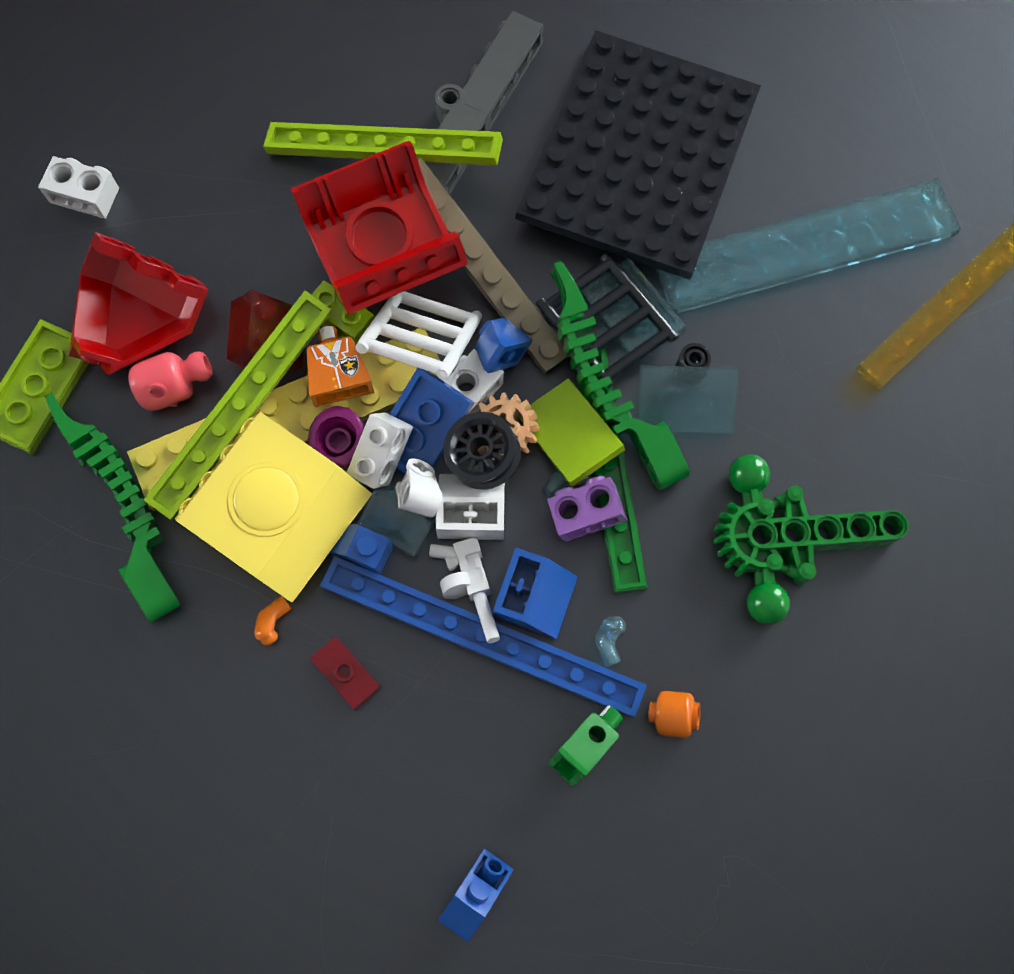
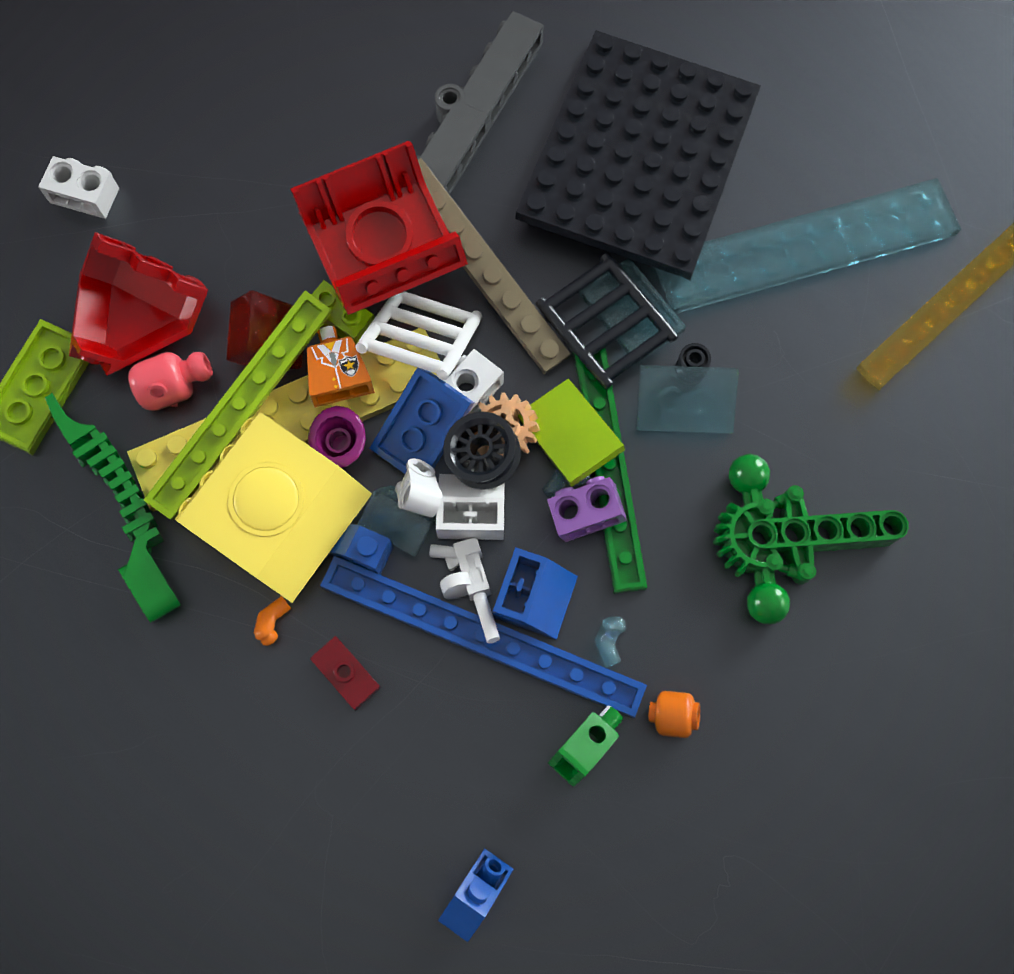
lime plate [263,122,503,166] -> none
white brick [347,413,413,489] -> none
blue slope [475,318,533,374] -> none
green piece [550,261,690,490] -> none

